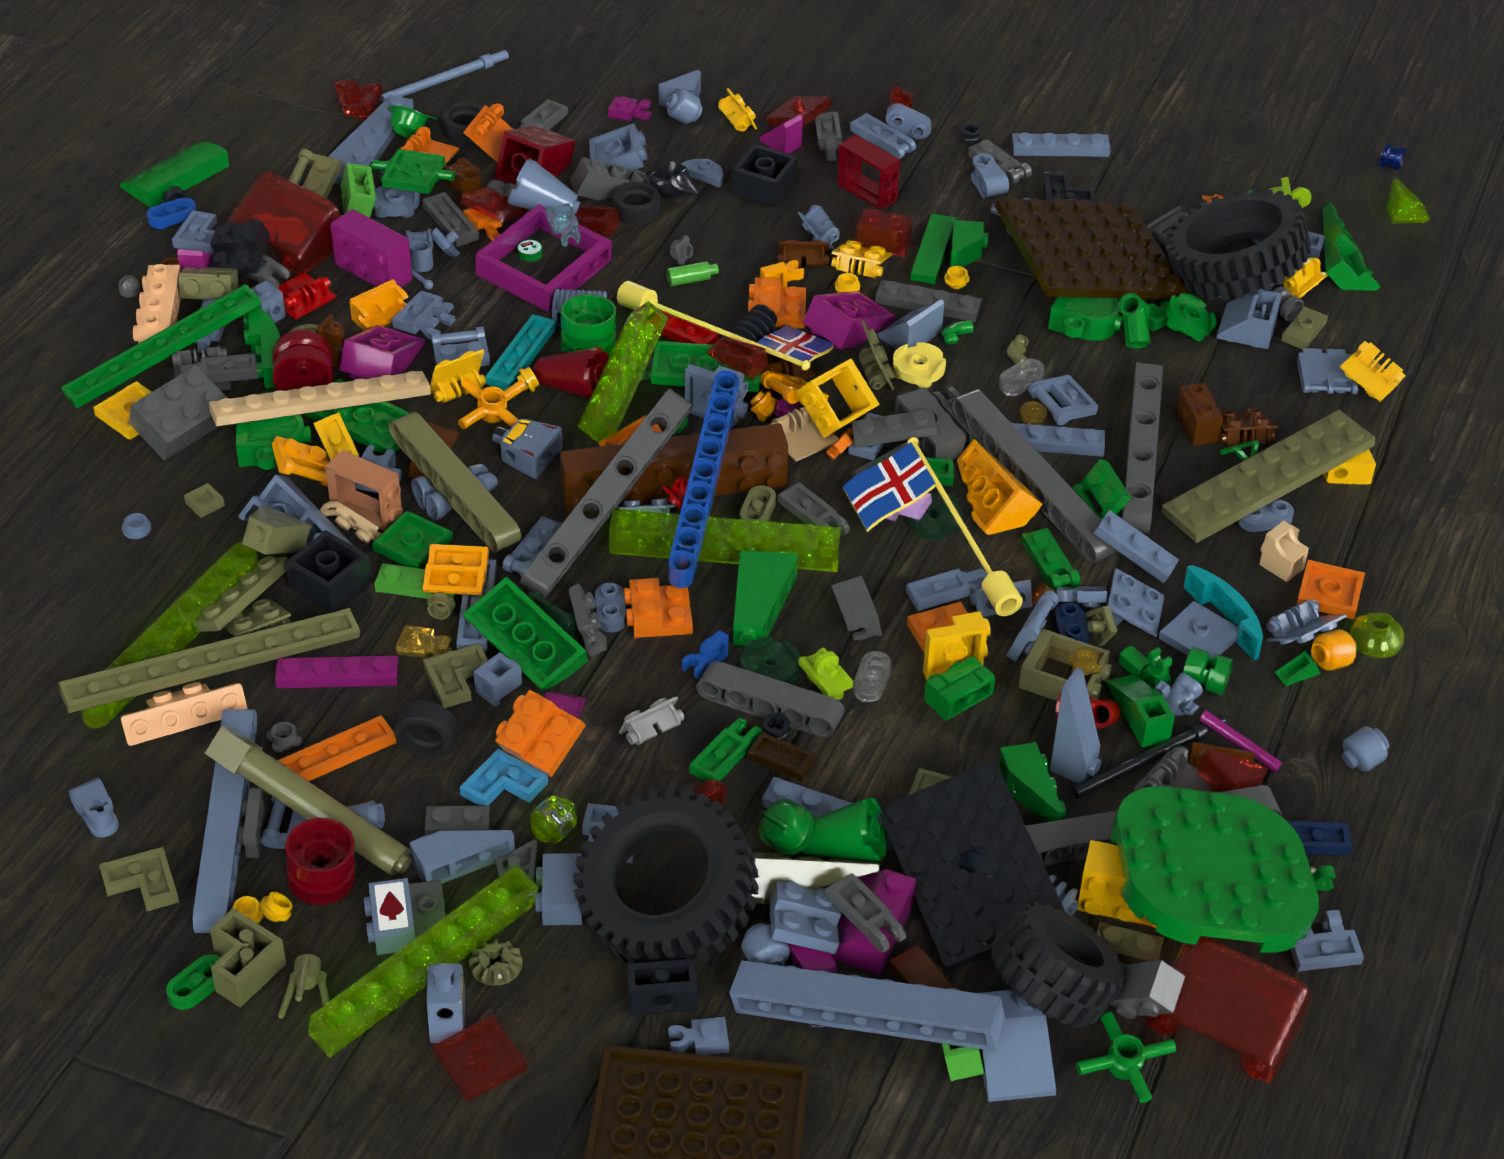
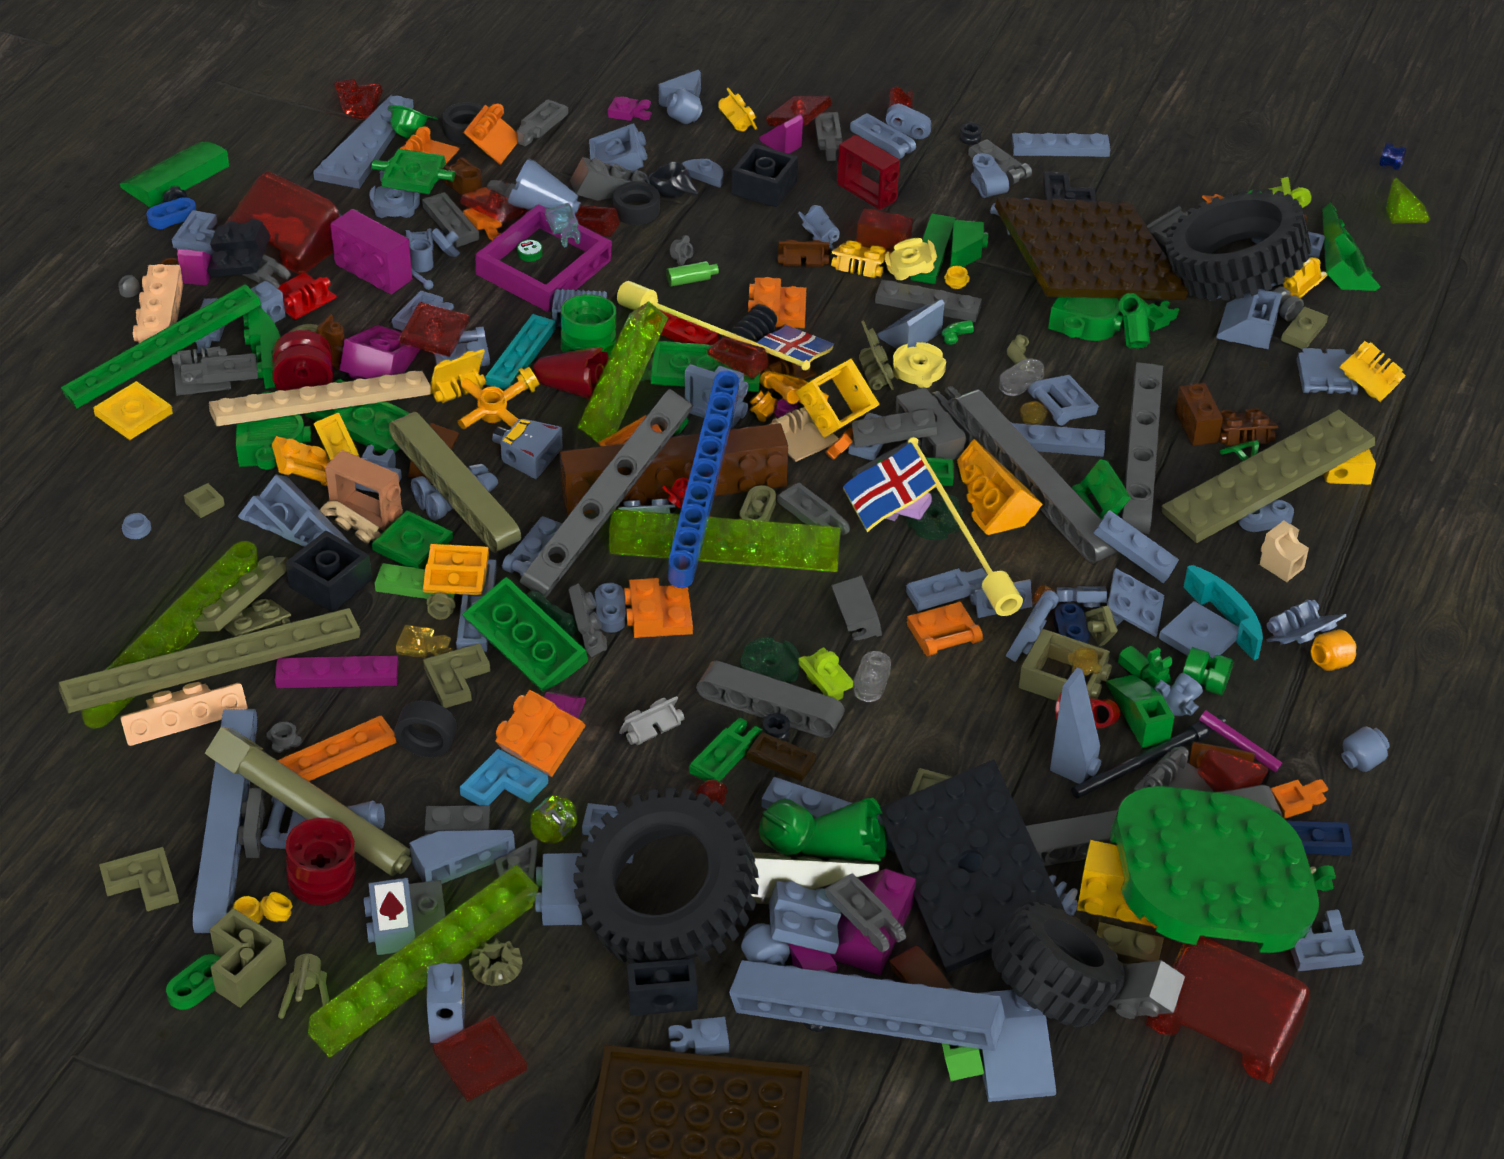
sand blue piece [68,777,119,837] -> none
dark grey brick [128,365,227,461] -> none
olive brick [179,266,238,300] -> none
olive slope [242,505,312,554] -> none
olive plate [281,149,342,205] -> none
bright green brick [340,163,376,218] -> none
light orange hinge [349,279,408,331] -> none
sand blue bar [380,50,509,102] -> none
sand blue brick [473,653,522,707] -> none
dark red slope [494,125,576,184] -> none
blue plate [682,630,729,678] -> none
green slope [733,550,798,647] -> none
light orange plate [760,260,804,287] -> none
magenta slope [803,291,897,350] -> none
yellow plate [835,273,860,293] -> none
yellow plate [923,611,990,680] -> none
green brick [924,656,995,721] -> none
green slope [998,742,1066,823] -> none
green plate [1021,528,1080,592] -> none
green bar [1076,1012,1176,1103] -> none
green plate [1165,293,1216,341] -> none
green piece [1275,651,1320,686] -> none
orange plate [1297,560,1365,620] -> none
clear neon green piece [1350,612,1404,658] -> none
none -> clear red plate [400,302,469,357]
none -> light yellow plate [885,238,937,280]
none -> orange plate [1270,779,1328,819]

